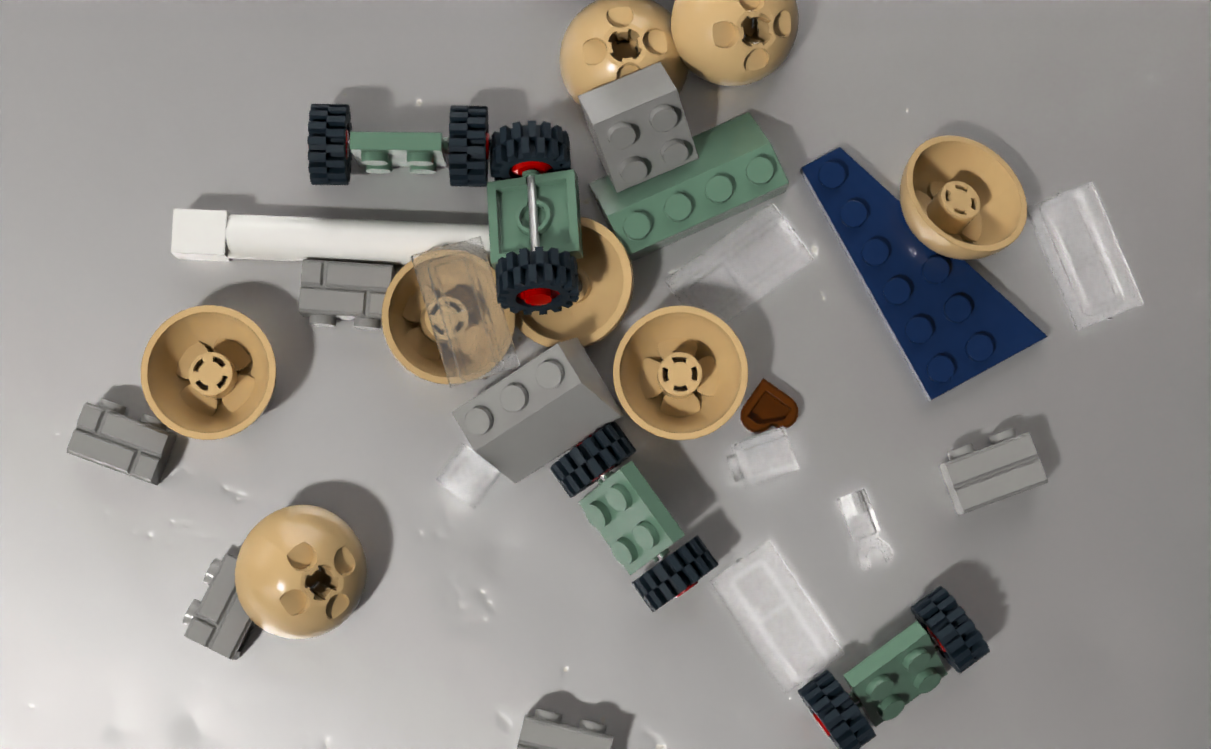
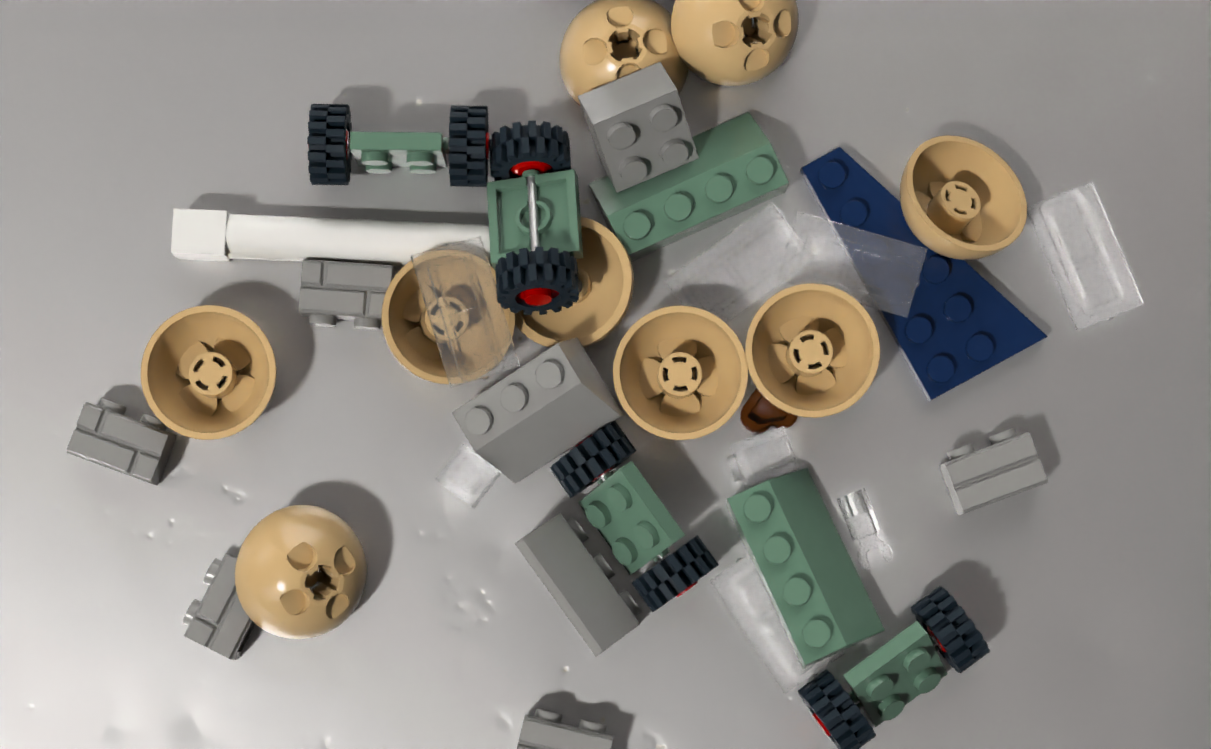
none -> light grey slope [514,513,642,657]
none -> sand green slope [726,468,885,669]
none -> tan piece [745,283,880,418]
none -> clear piece [777,211,928,318]

